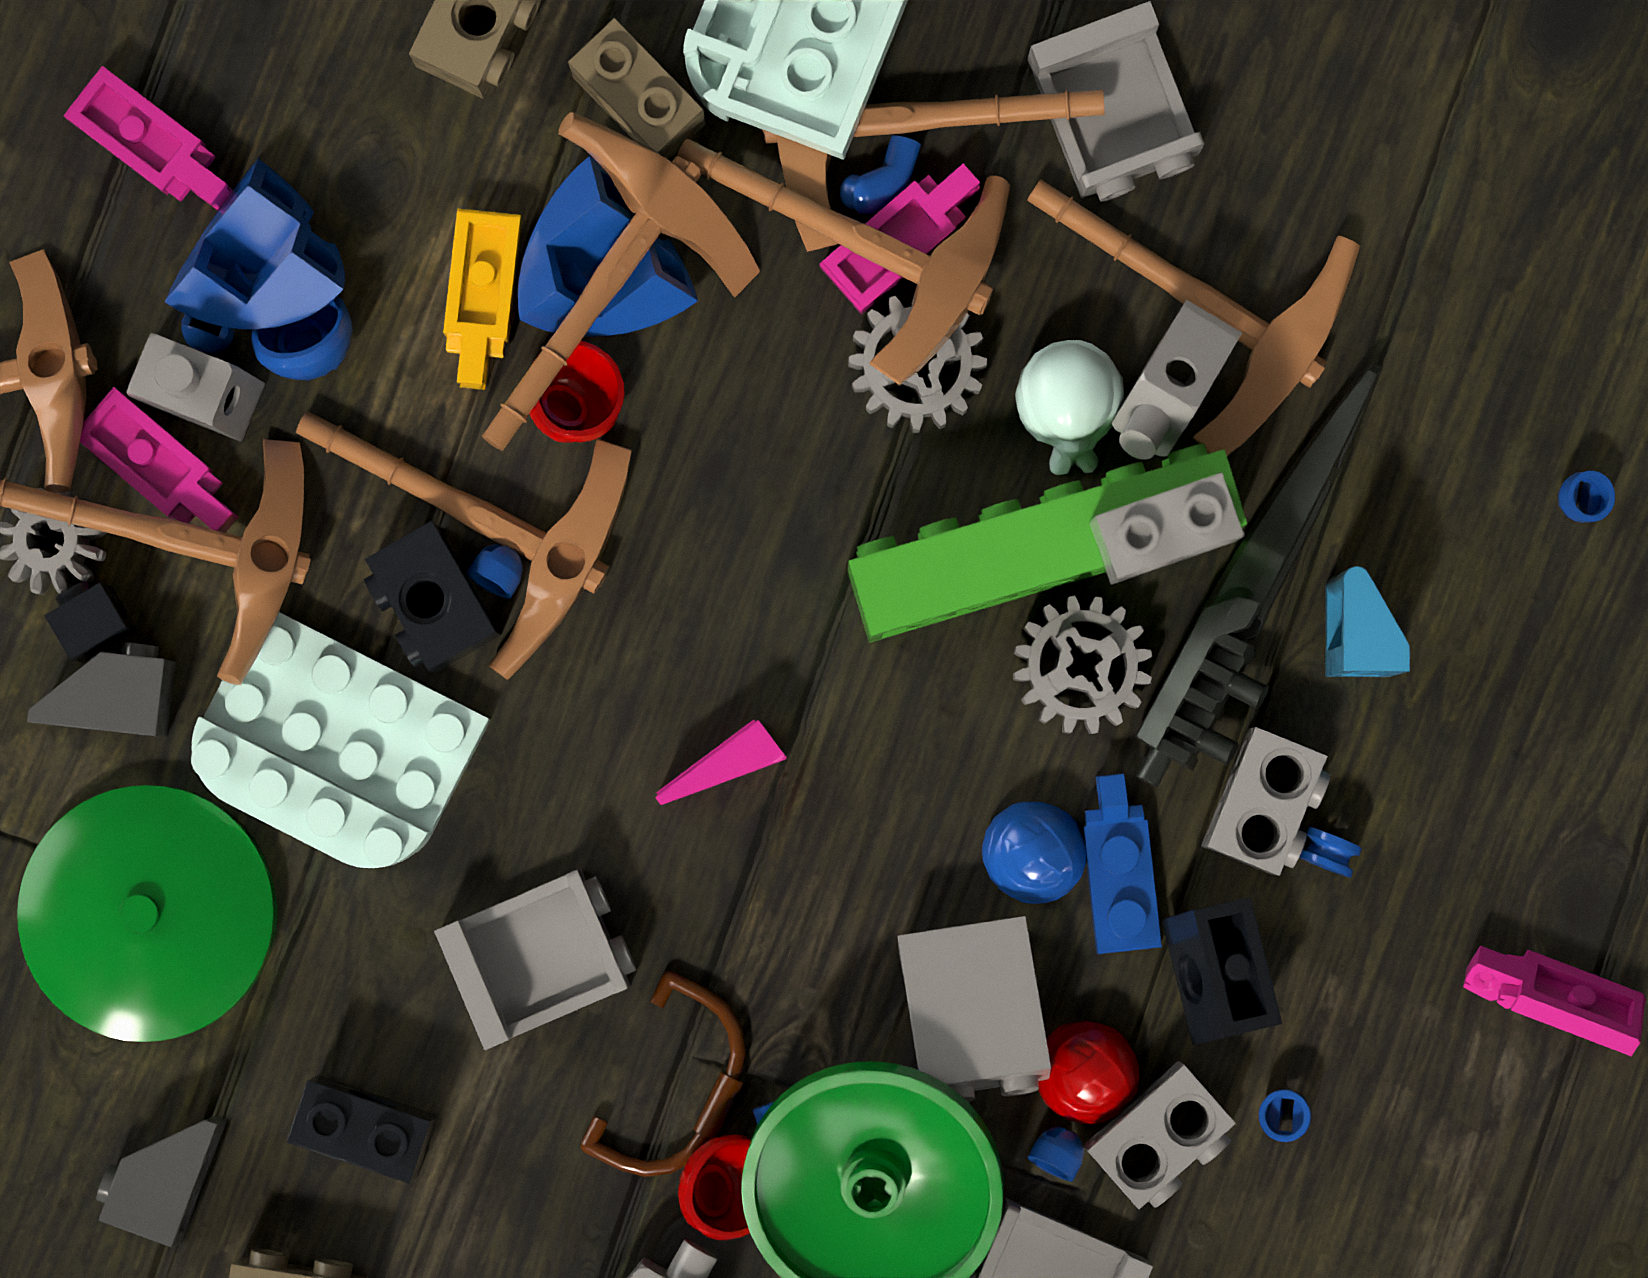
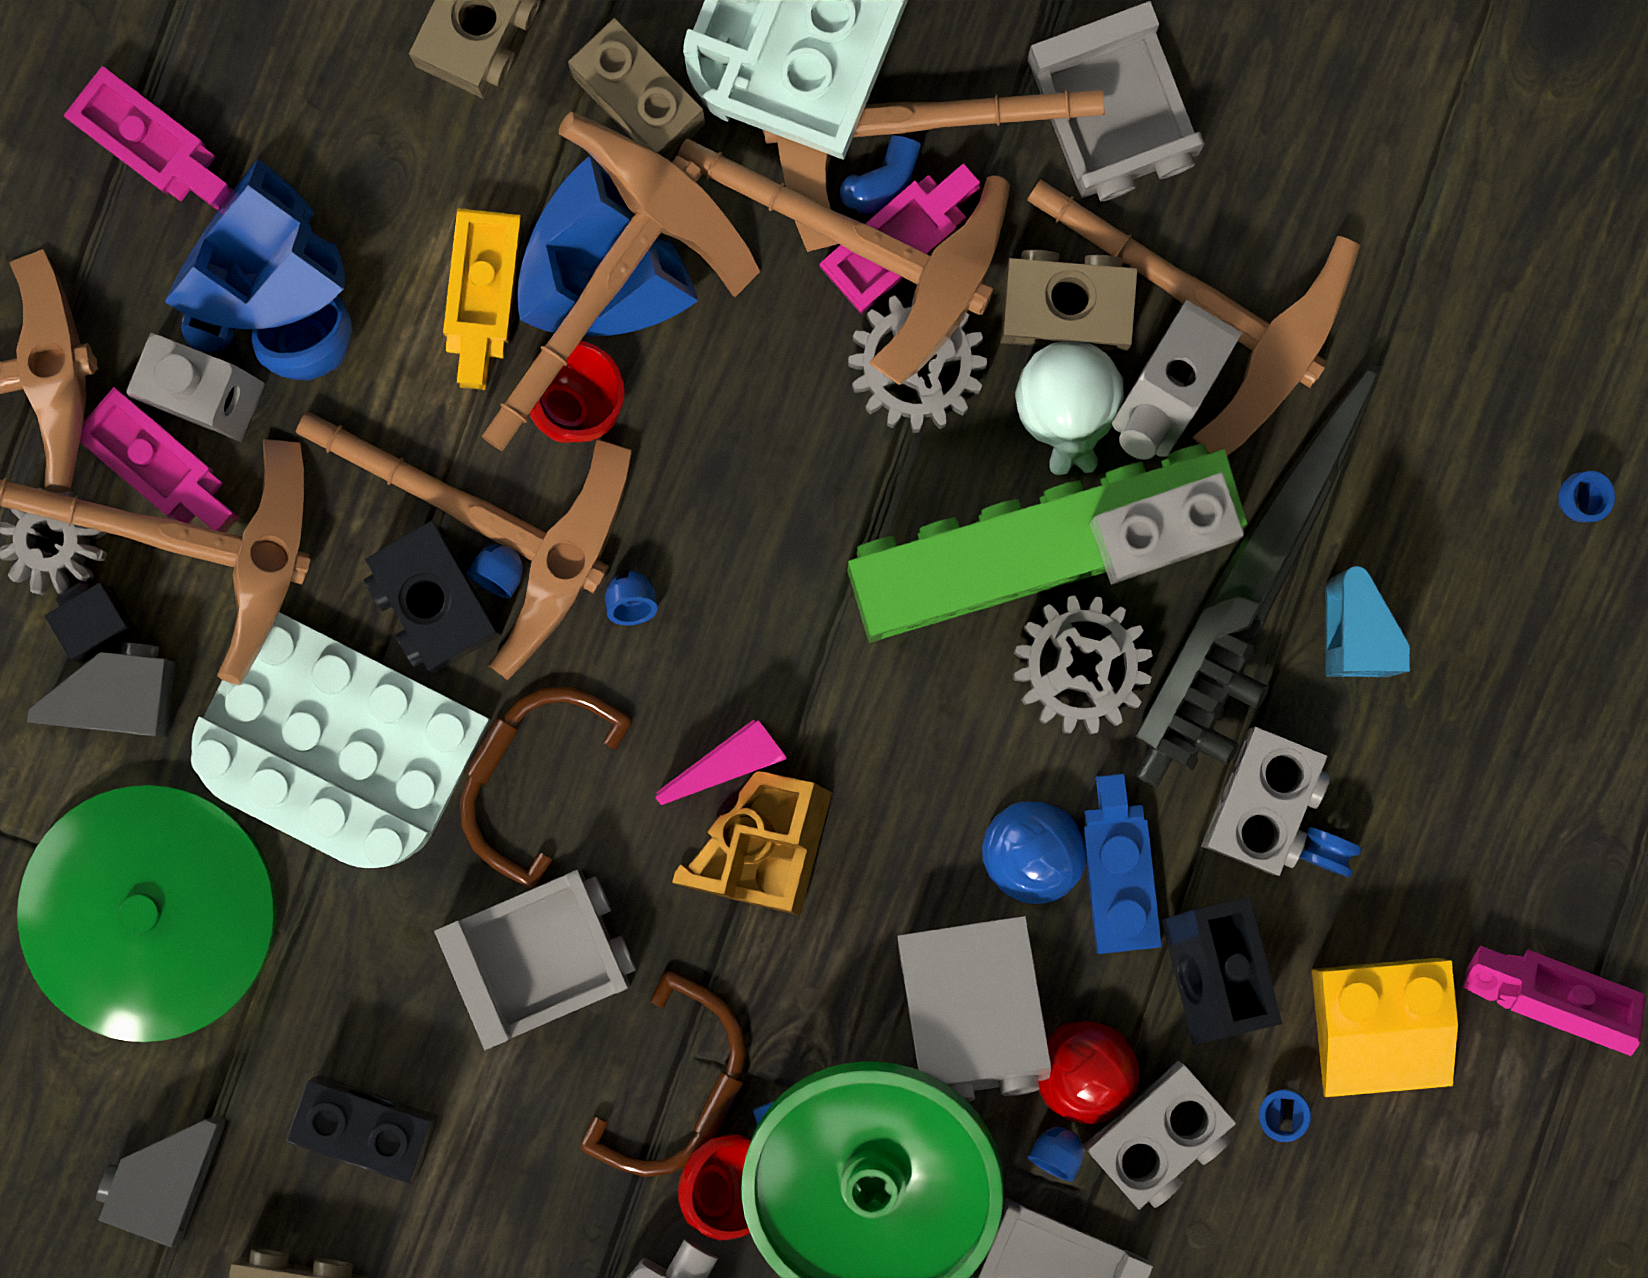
none -> reddish brown piece [460,686,632,889]
none -> blue hinge [605,570,658,625]
none -> pearl gold slope [672,771,832,916]
none -> dark tan brick [1000,250,1137,353]
none -> yellow slope [1312,958,1458,1097]

